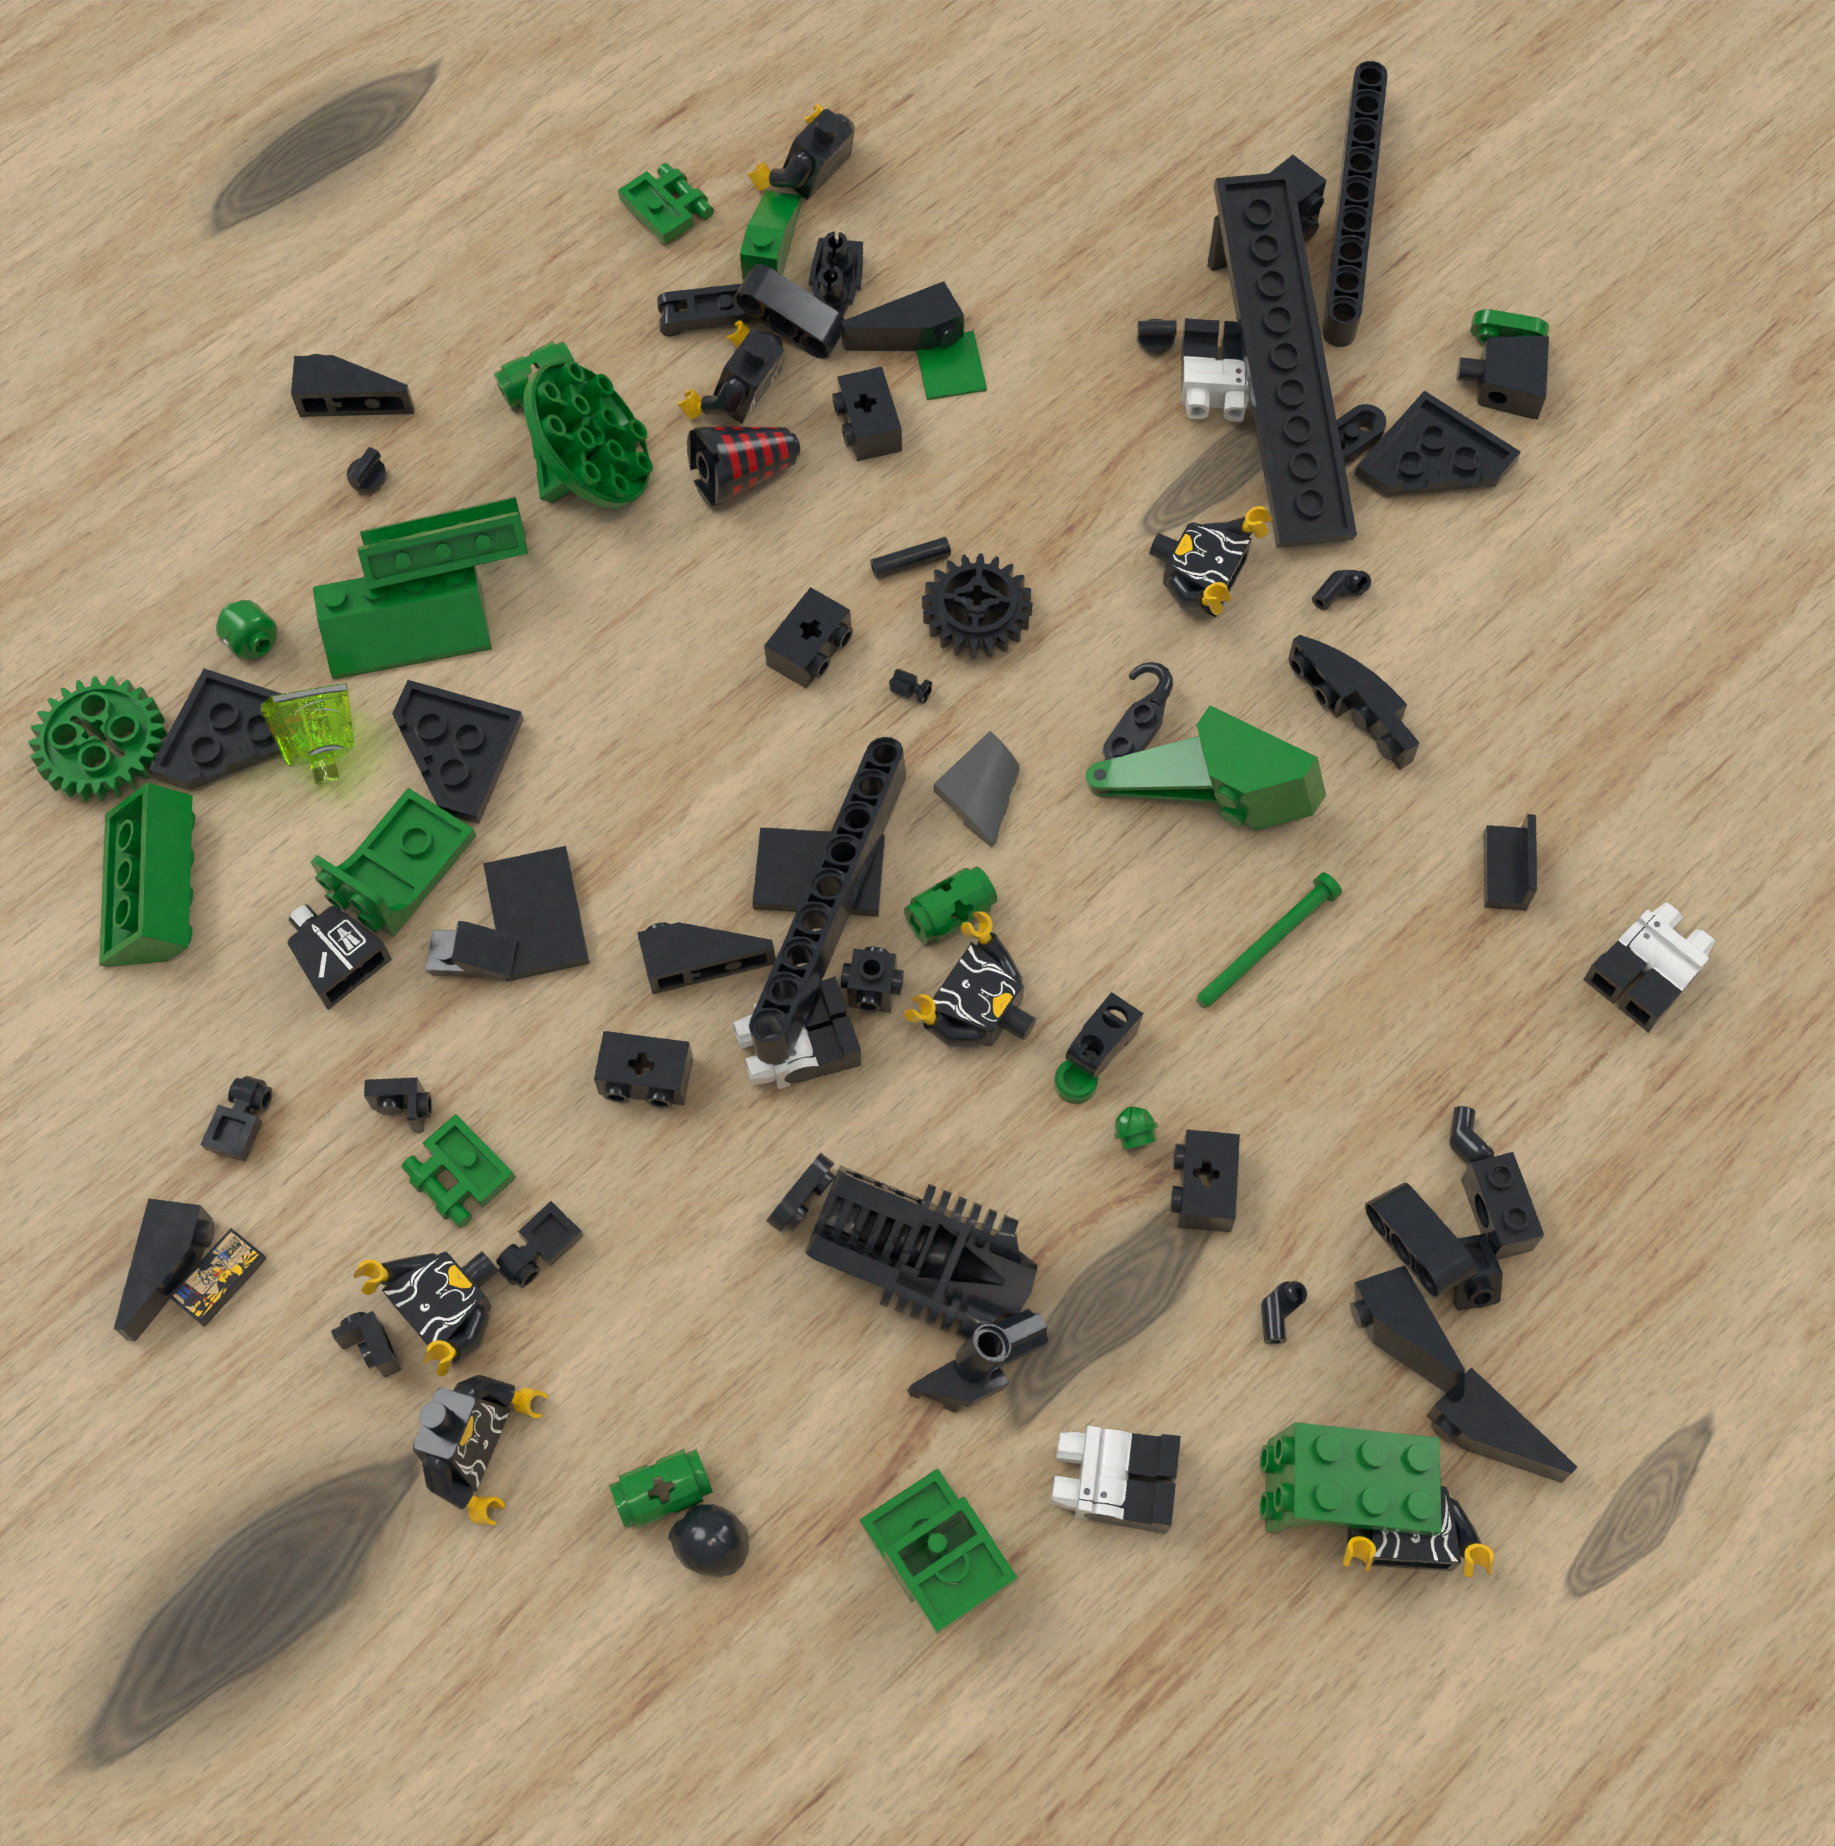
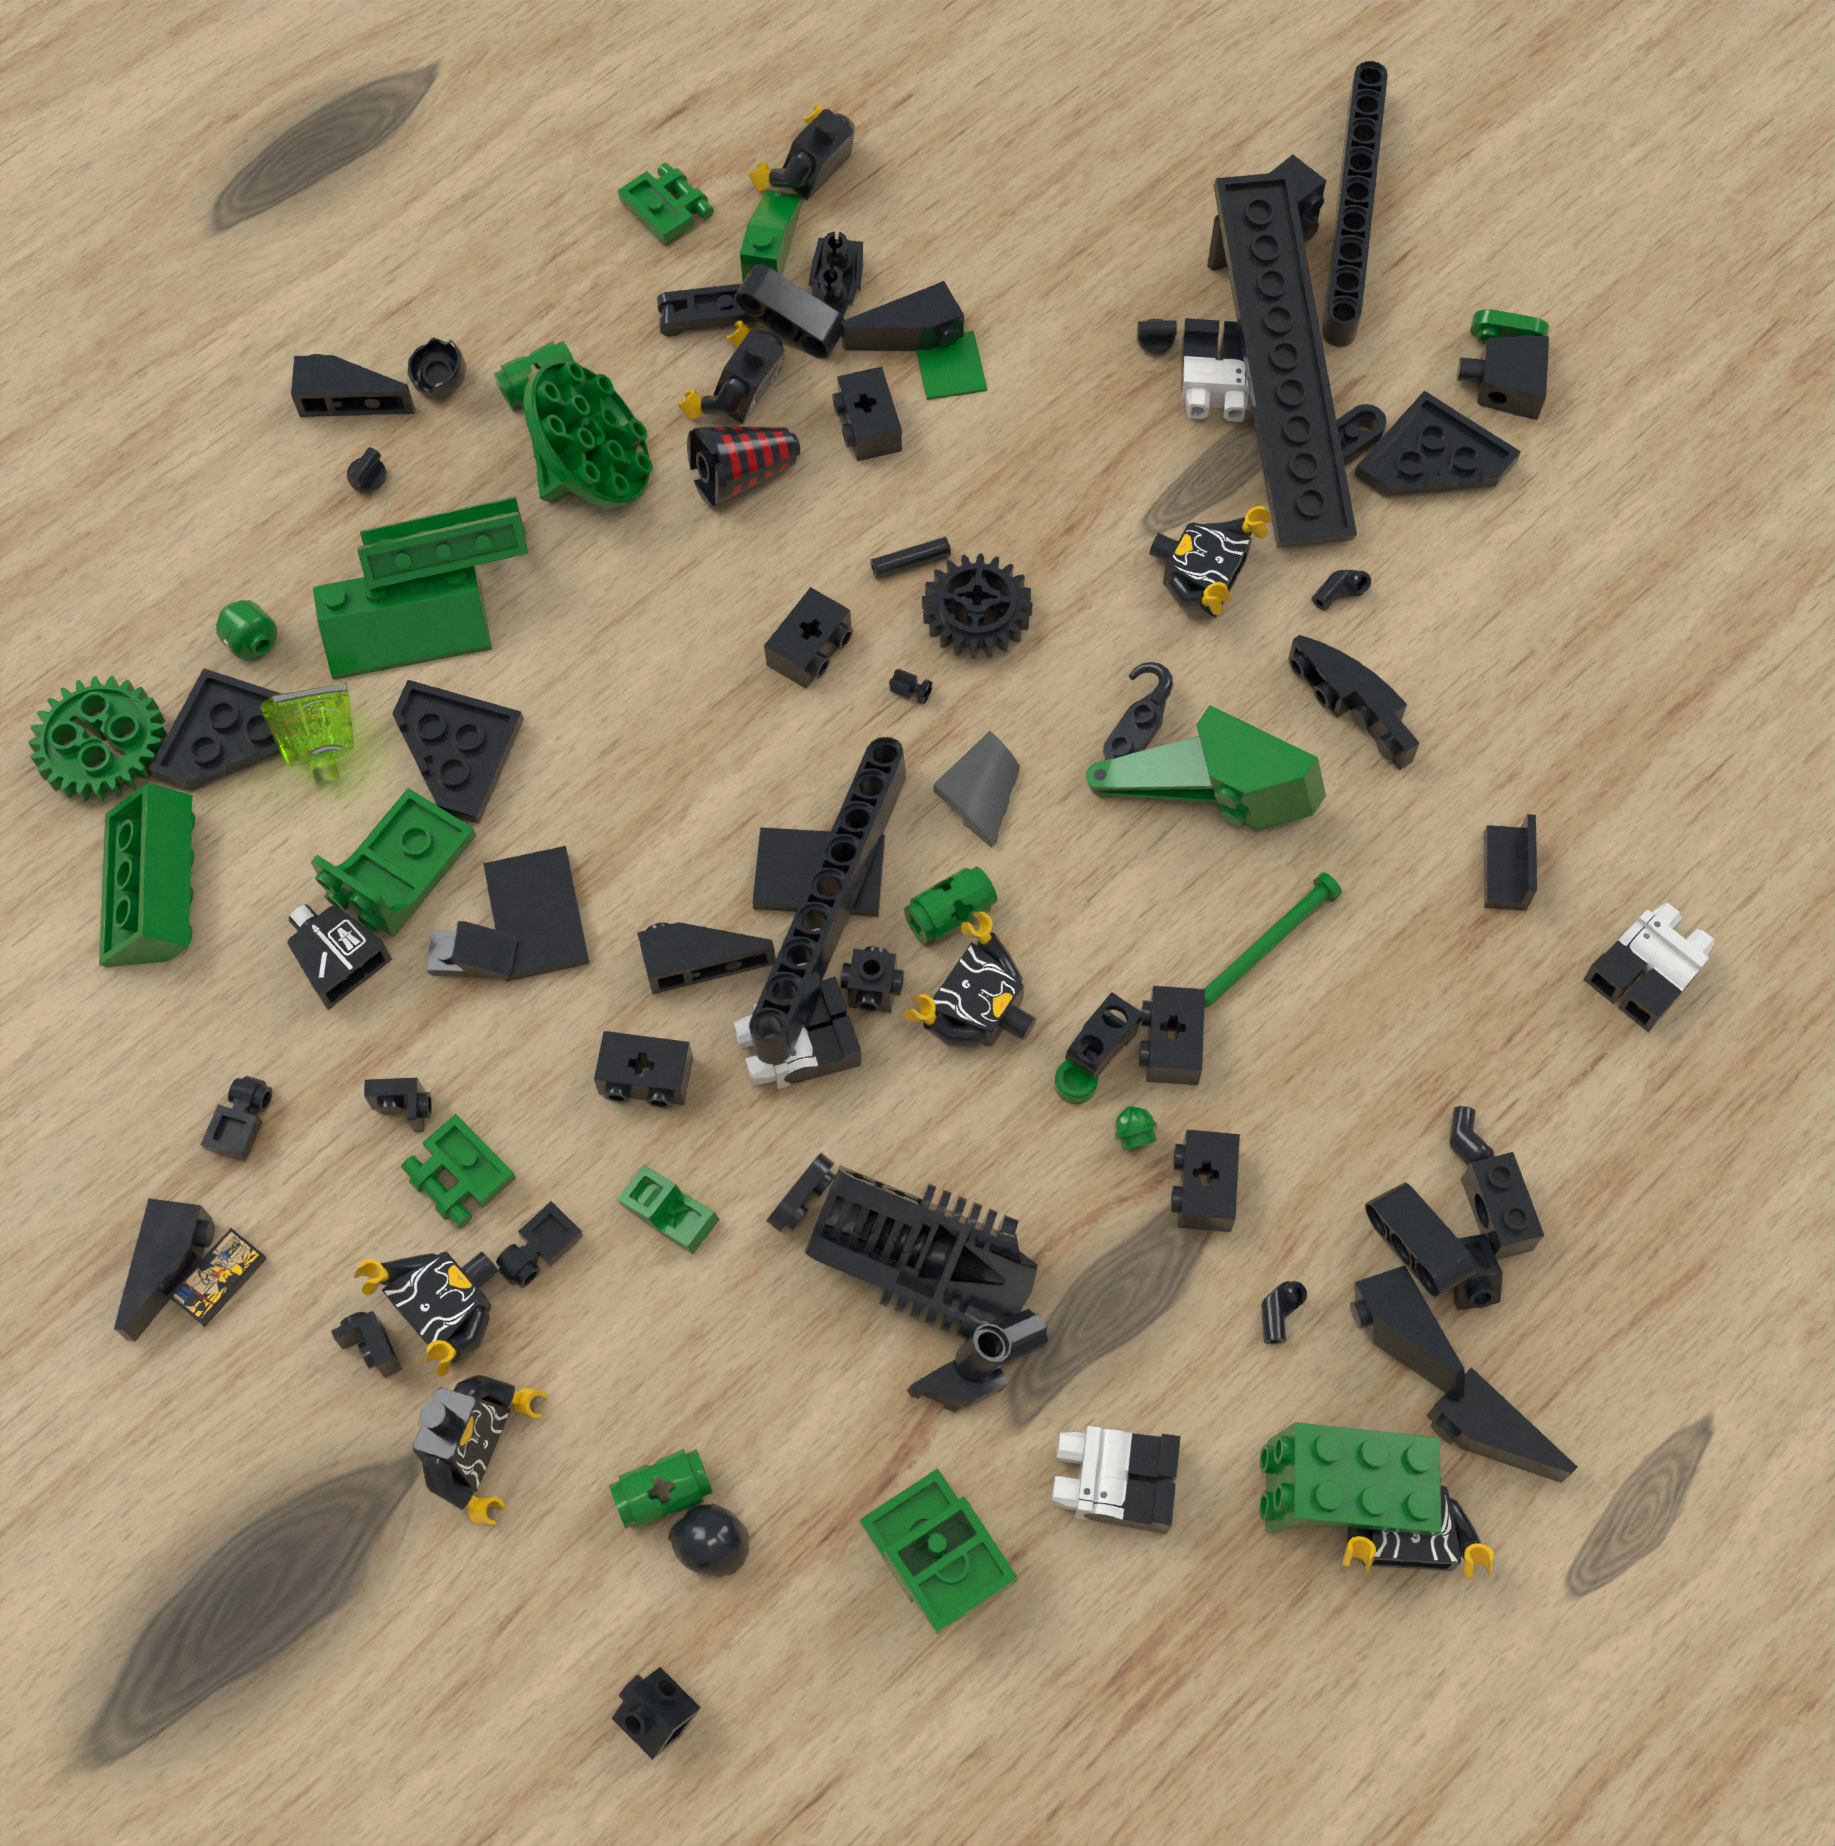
none -> black hair [407,337,466,397]
none -> black brick [612,1667,701,1760]
none -> green slope [617,1165,720,1254]
none -> black brick [1139,986,1205,1085]

